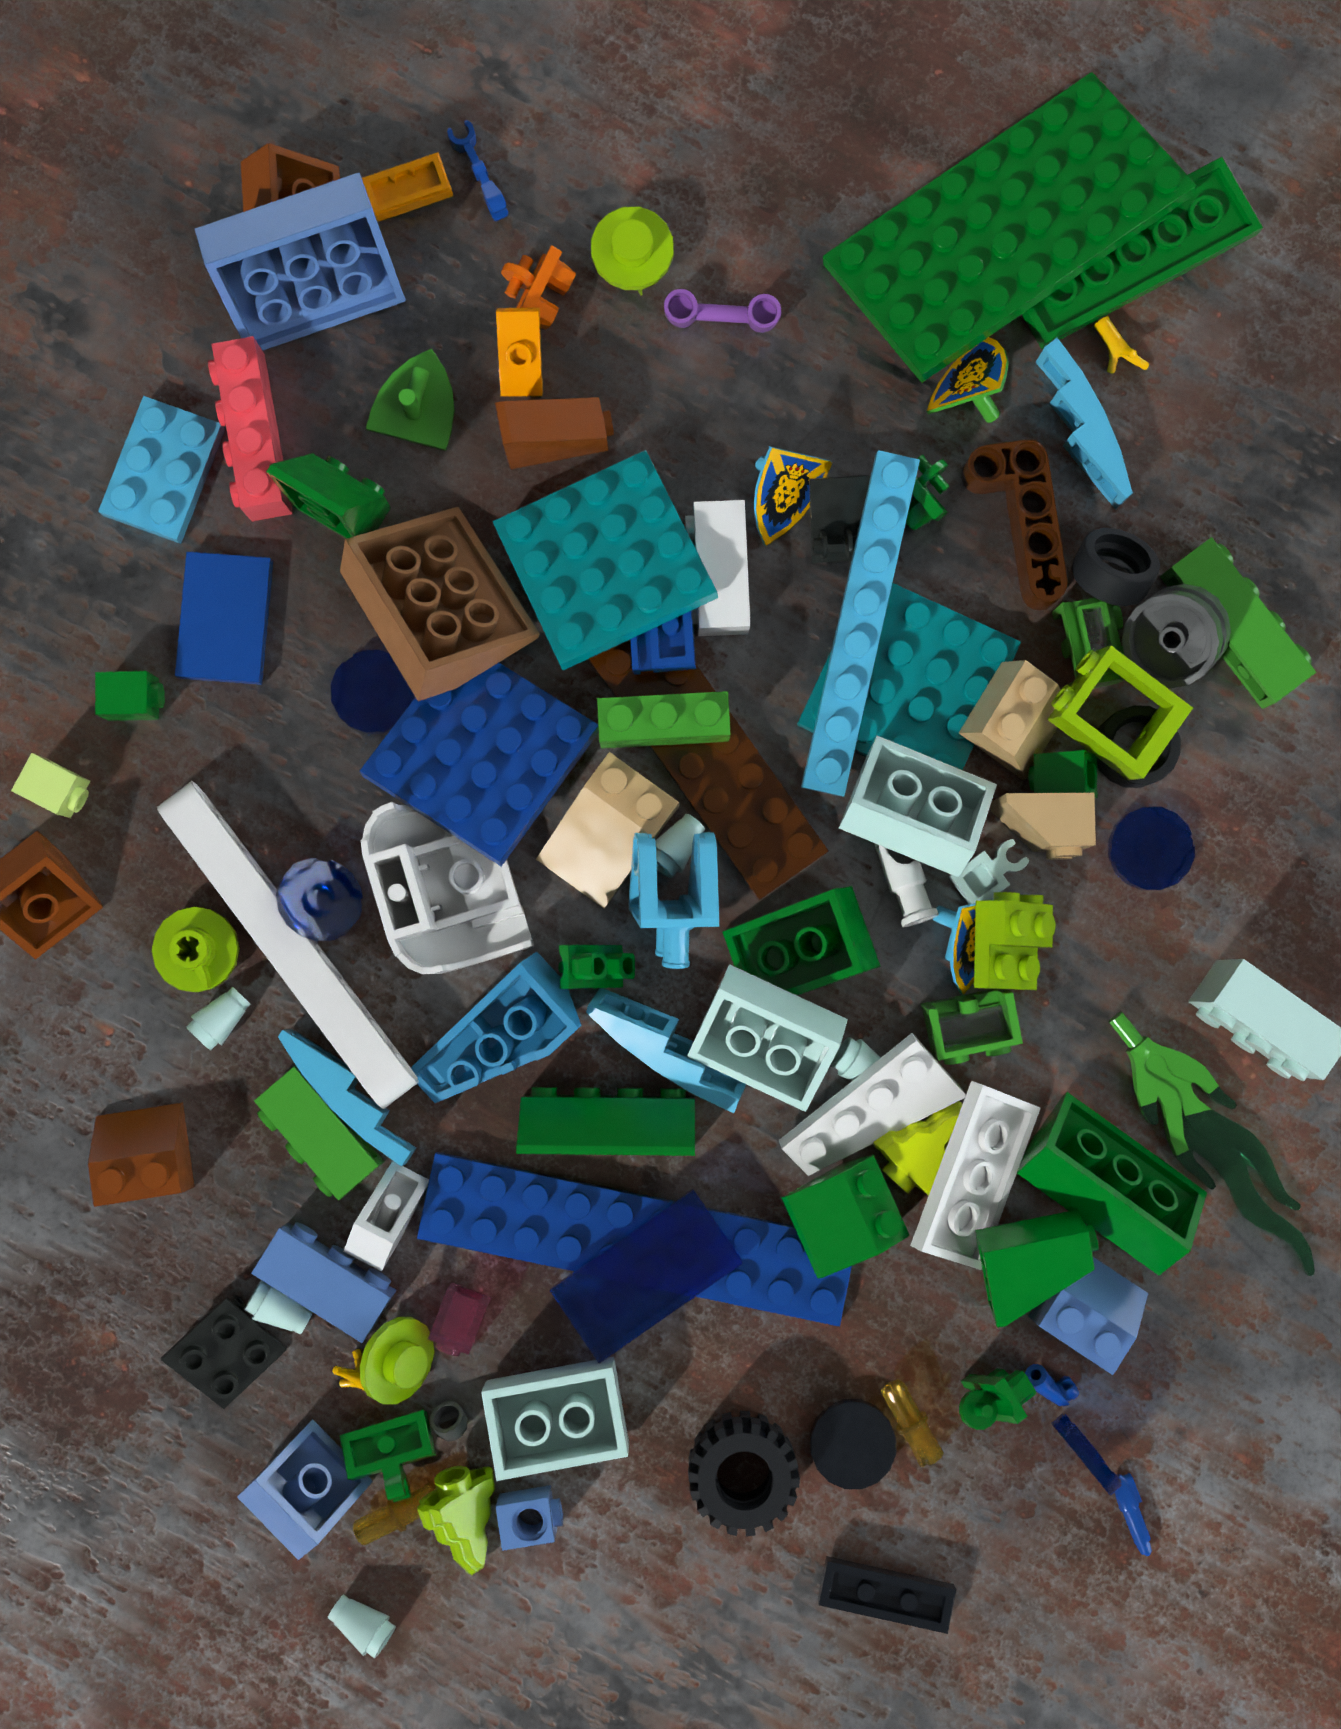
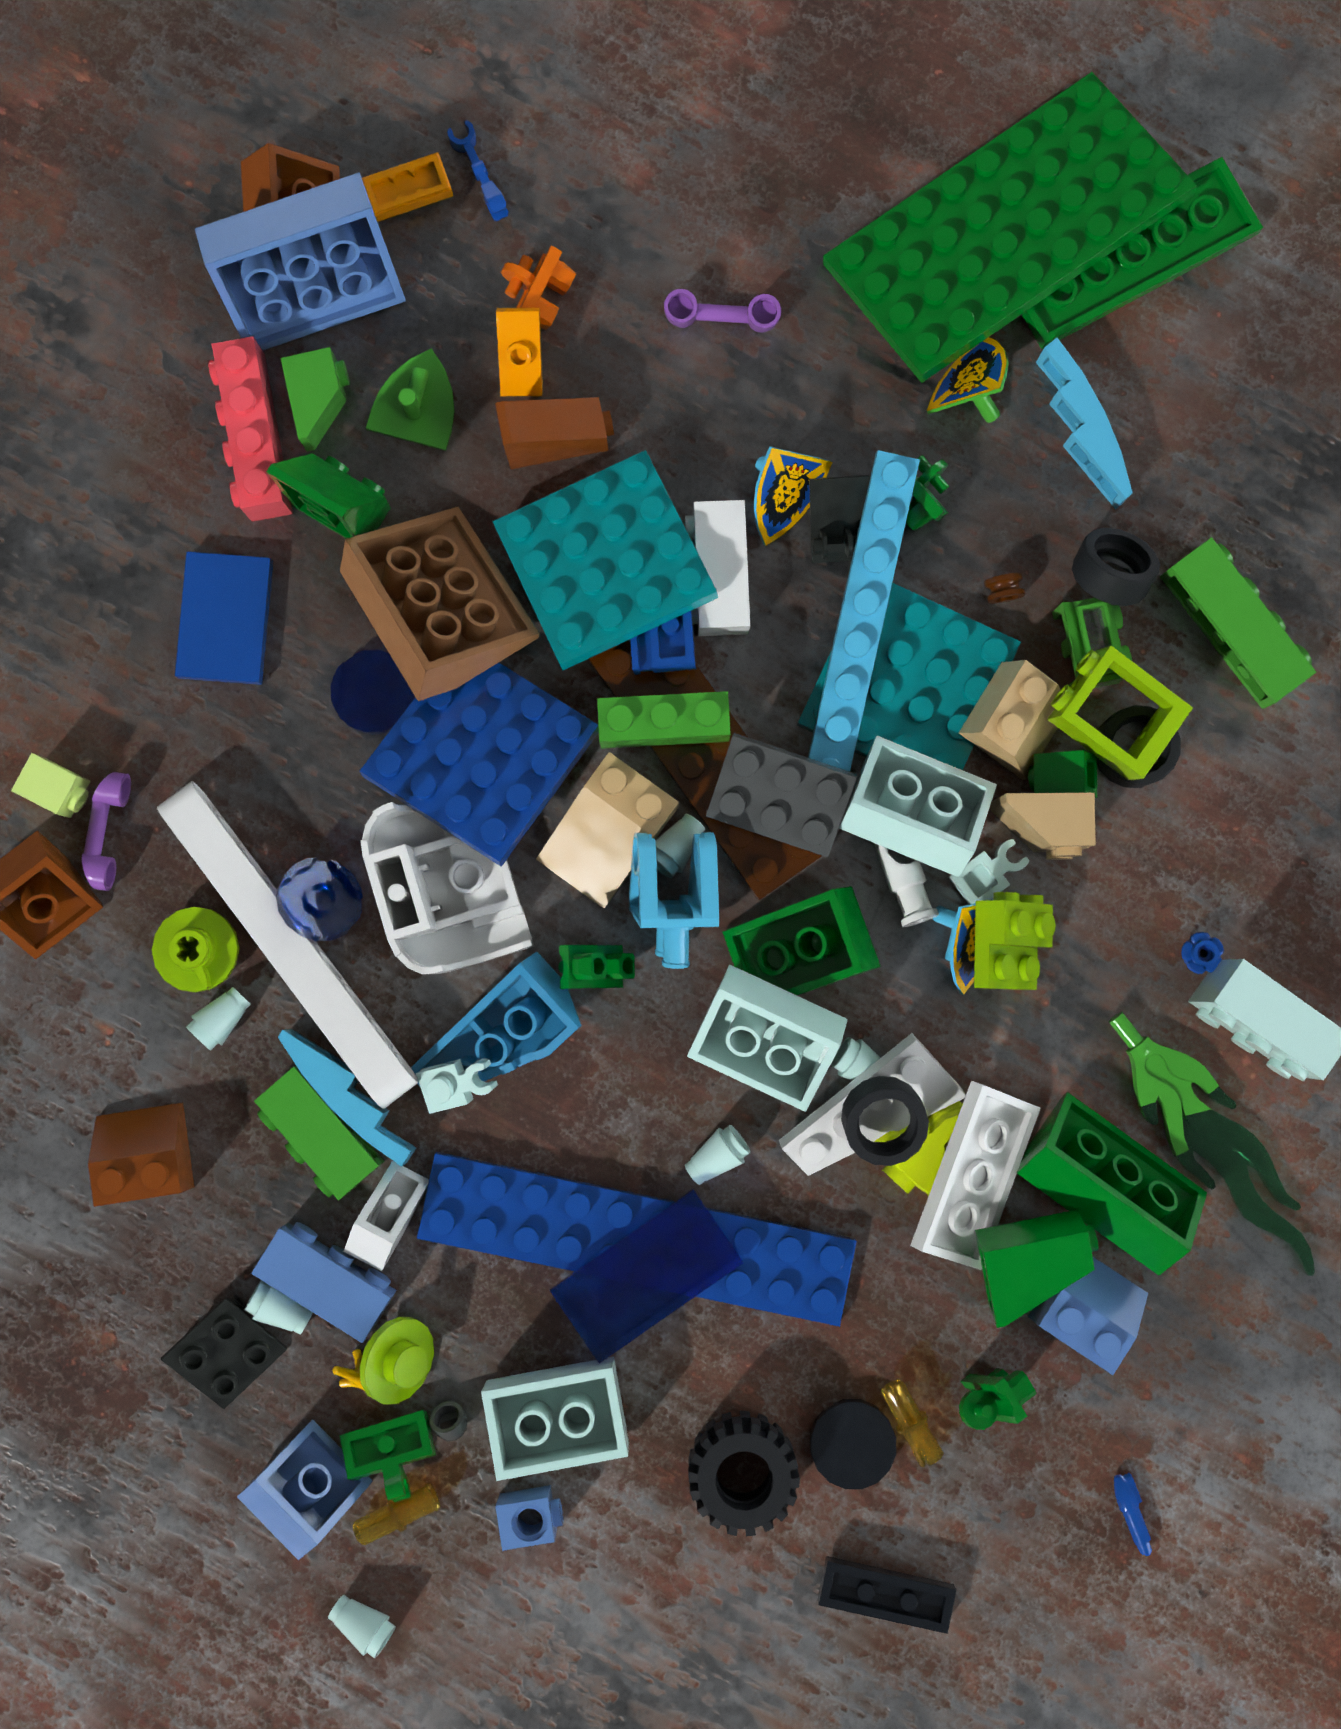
green brick [95,671,165,721] -> none
medium azure plate [98,396,225,544] -> none
lime rock [417,1466,495,1575] -> none
clear pink brick [428,1282,492,1356] -> none
green slope [516,1087,695,1156] -> none
medium azure slope [586,988,746,1113] -> none
lime piece [591,206,674,296] -> none
green slope [781,1155,910,1278] -> none
bright green window [920,989,1023,1065] -> none
reddish brown beam [961,440,1067,610] -> none
blue arm [1025,1364,1080,1406] -> none
clear blue tile [1051,1413,1122,1496] -> none
yellow bar [1094,316,1149,373] -> none
clear blue tile [1108,807,1195,891] -> none
dark grey wheel [1122,584,1231,688] -> none
none -> medium lavender bar [82,772,131,891]
none -> bright green slope [280,347,350,452]
none -> light aqua plate [416,1058,498,1114]
none -> light aqua cone [685,1125,750,1185]
none -> dark grey plate [706,733,857,857]
none -> black tyre [841,1076,929,1166]
none -> reddish brown bush [984,573,1026,604]
none -> blue plate [1181,932,1224,974]

